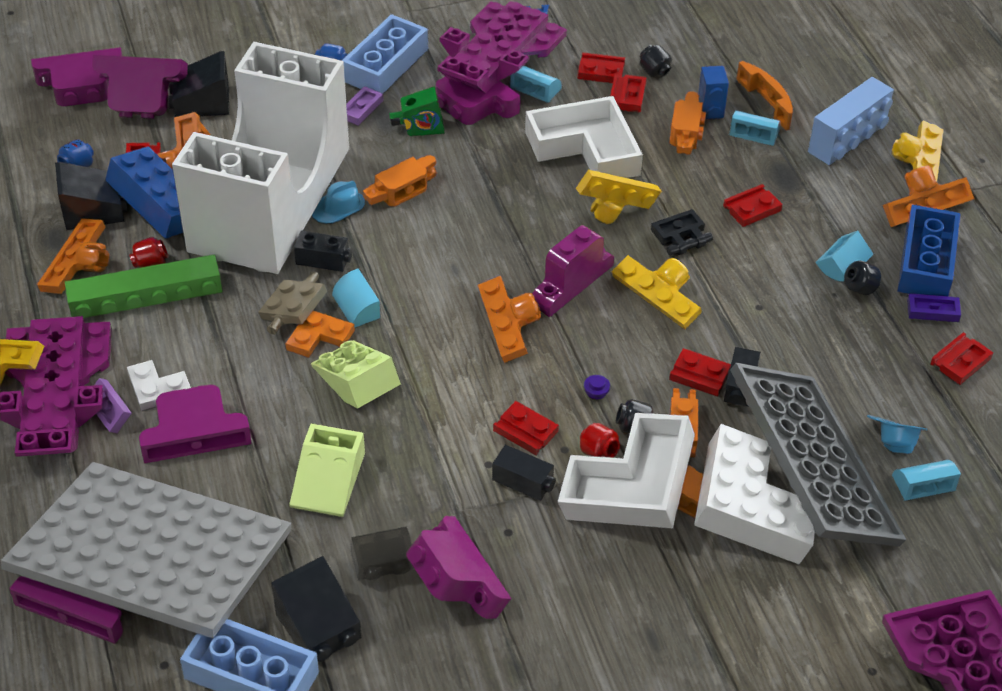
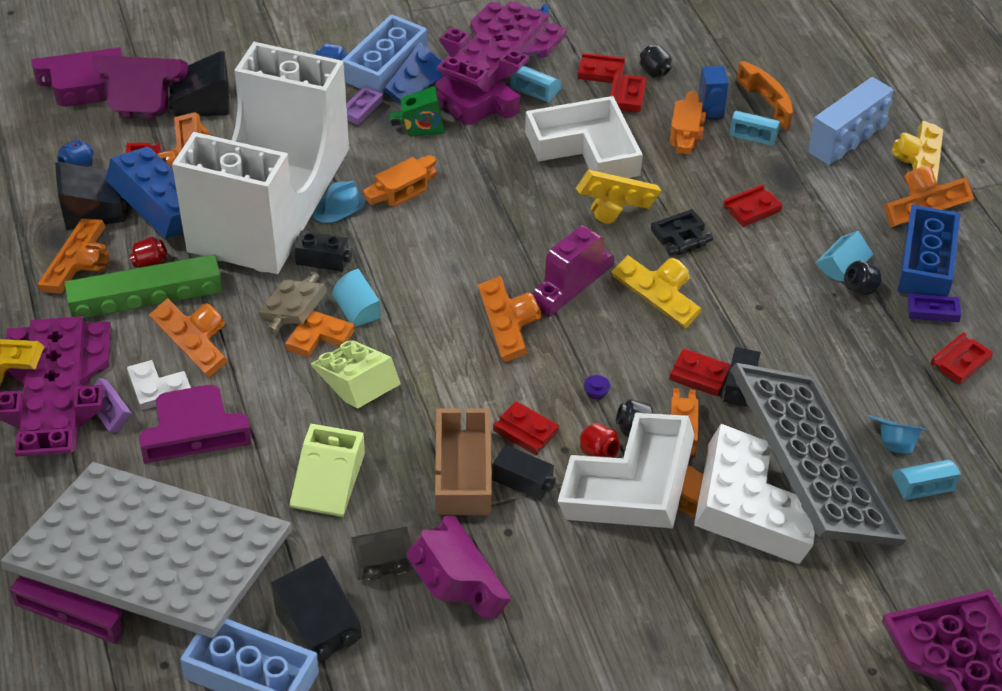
none -> orange plate [149,298,228,378]
none -> blue wing [382,42,445,105]
none -> medium nougat piece [435,408,491,515]

